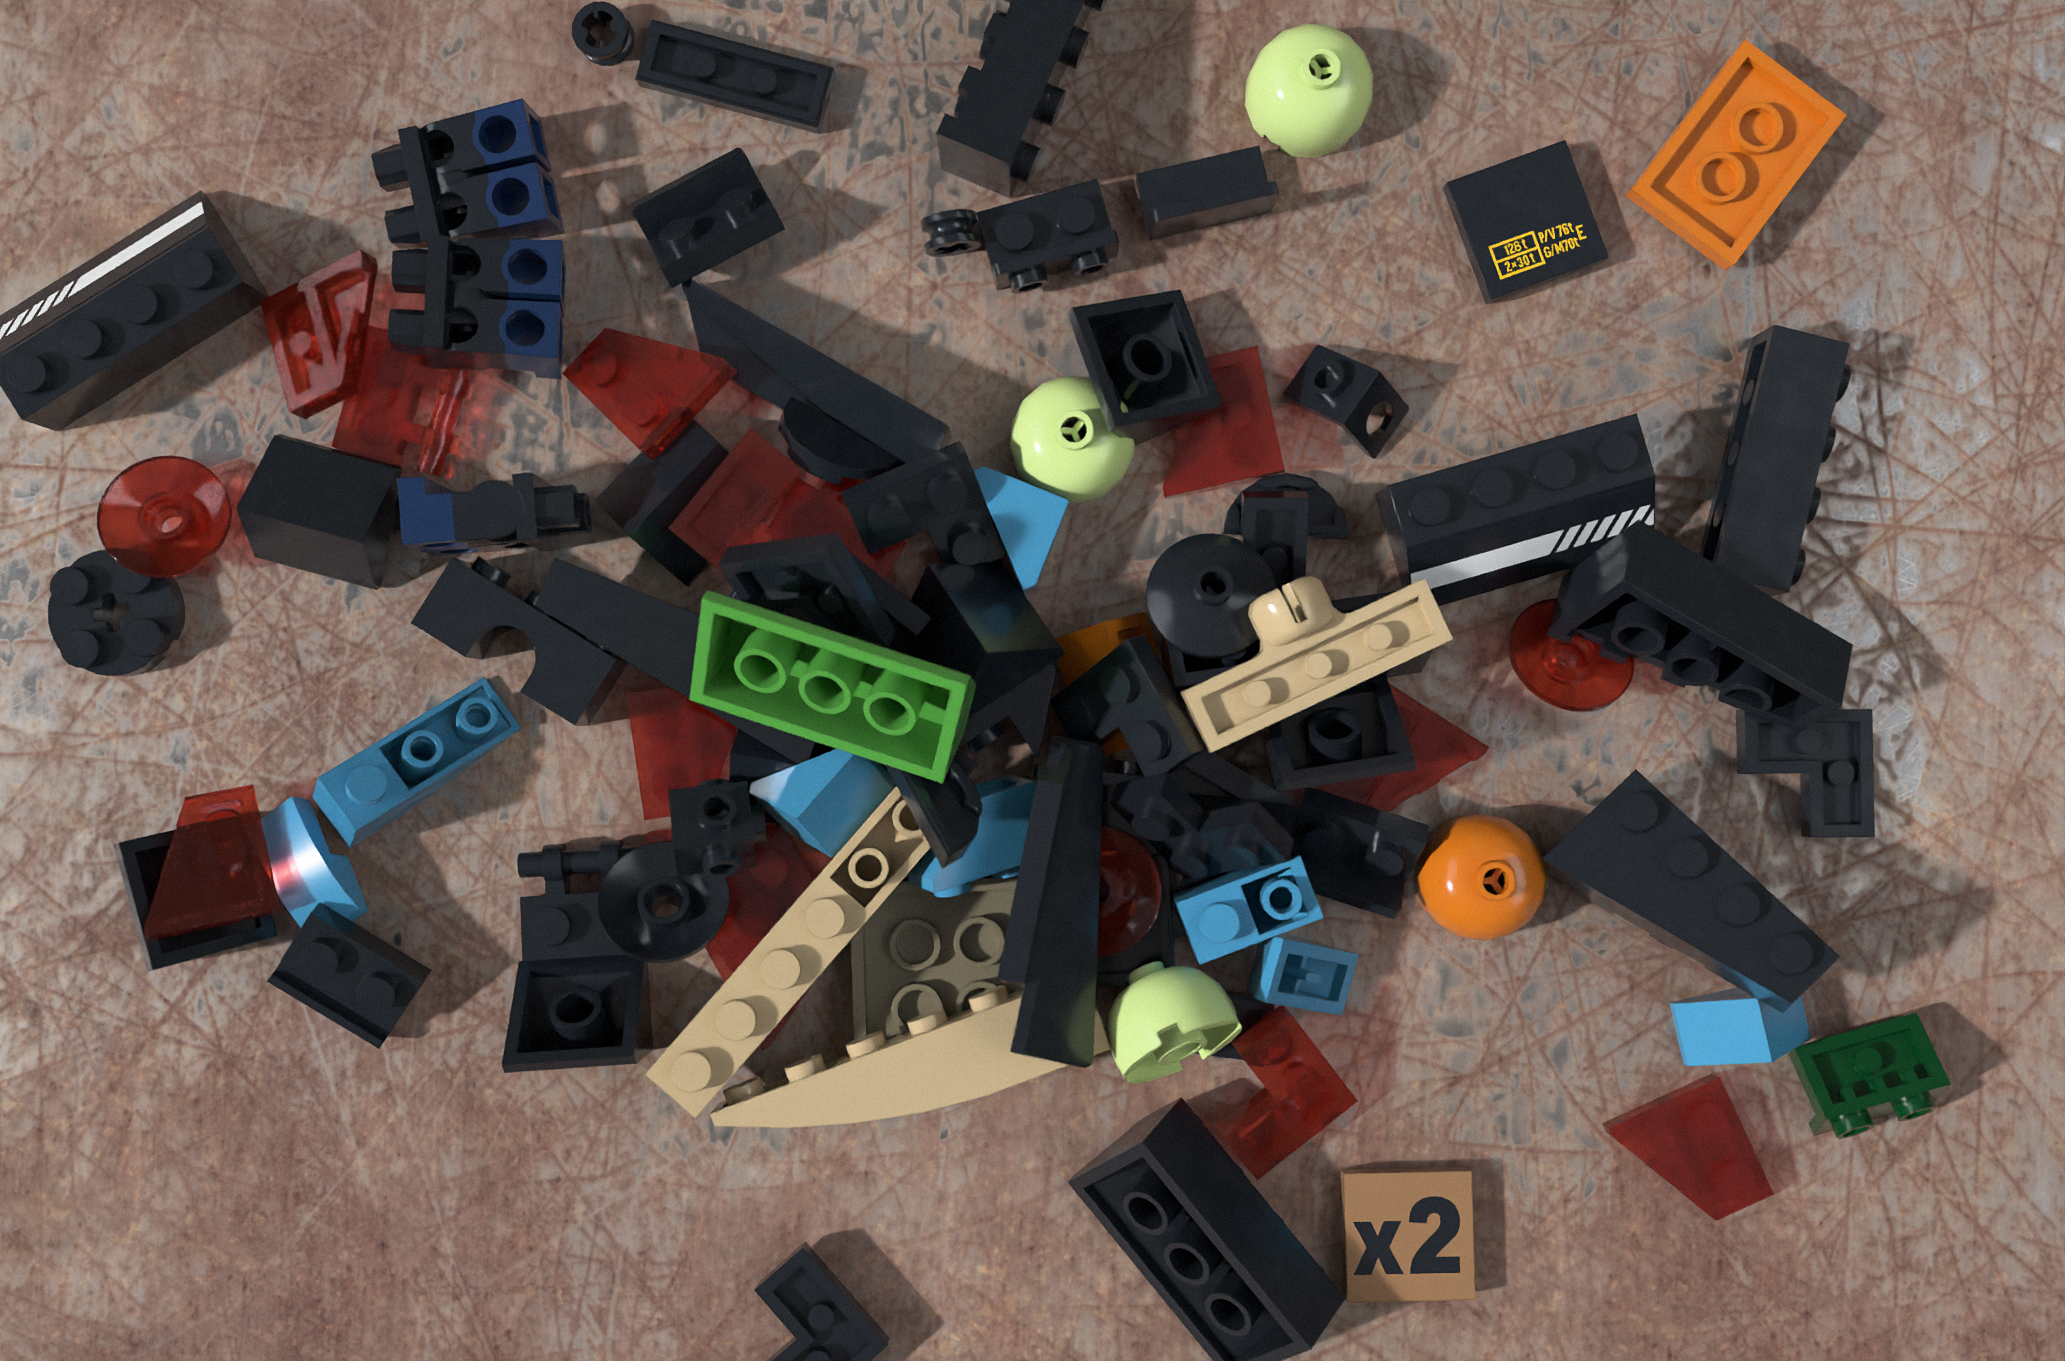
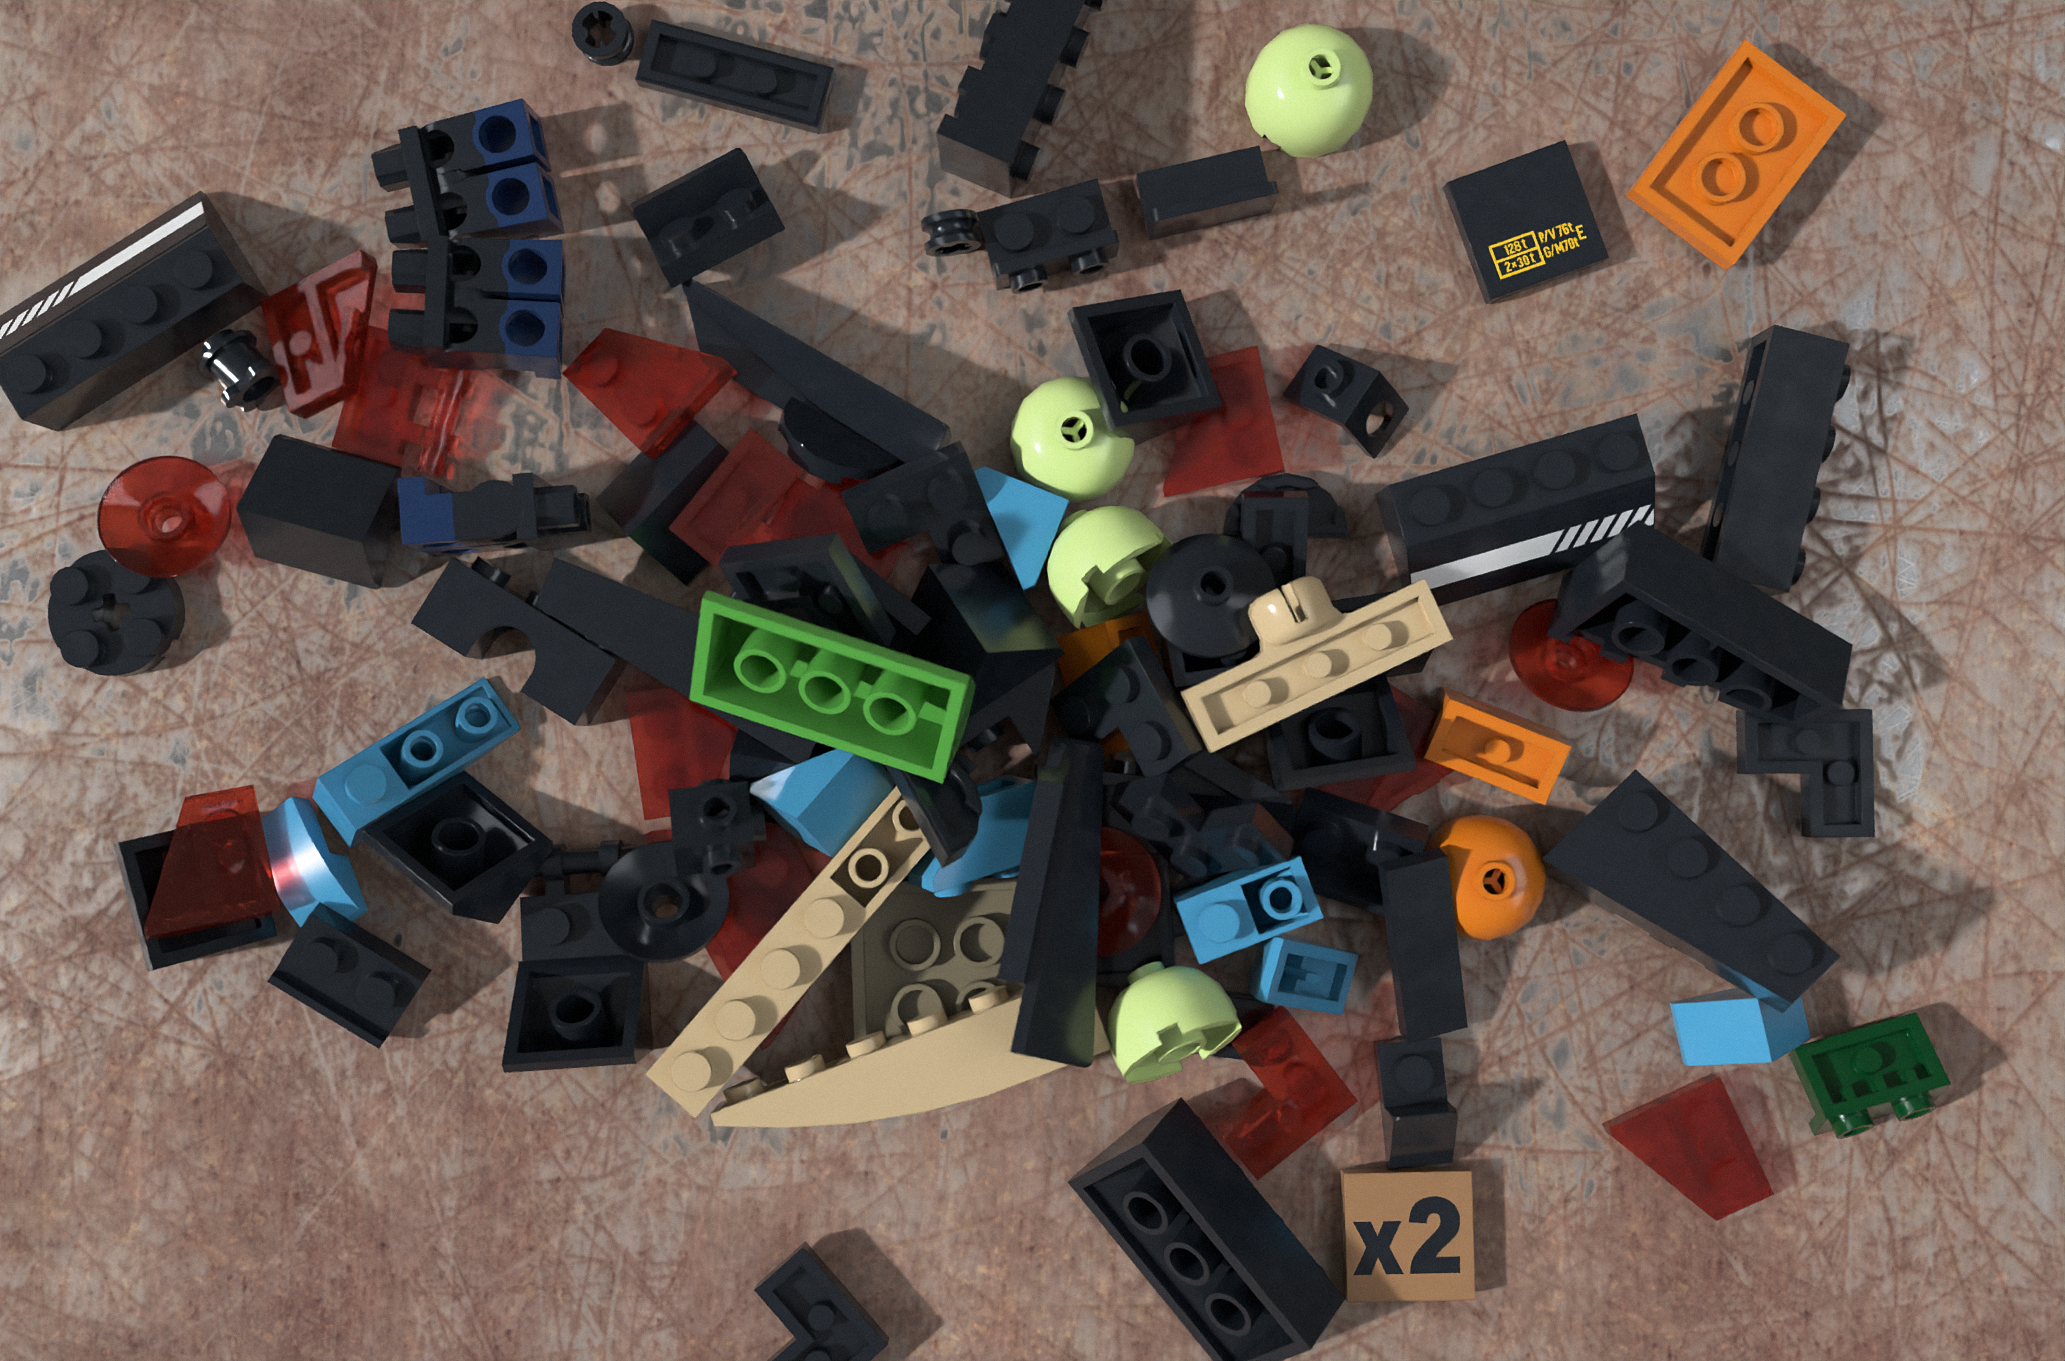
none -> black brick [199,329,291,412]
none -> black slope [362,770,553,924]
none -> yellowish green cylinder [1046,506,1173,629]
none -> black slope [1373,1036,1458,1170]
none -> black tile [1378,848,1468,1043]
none -> orange panel [1421,686,1571,805]

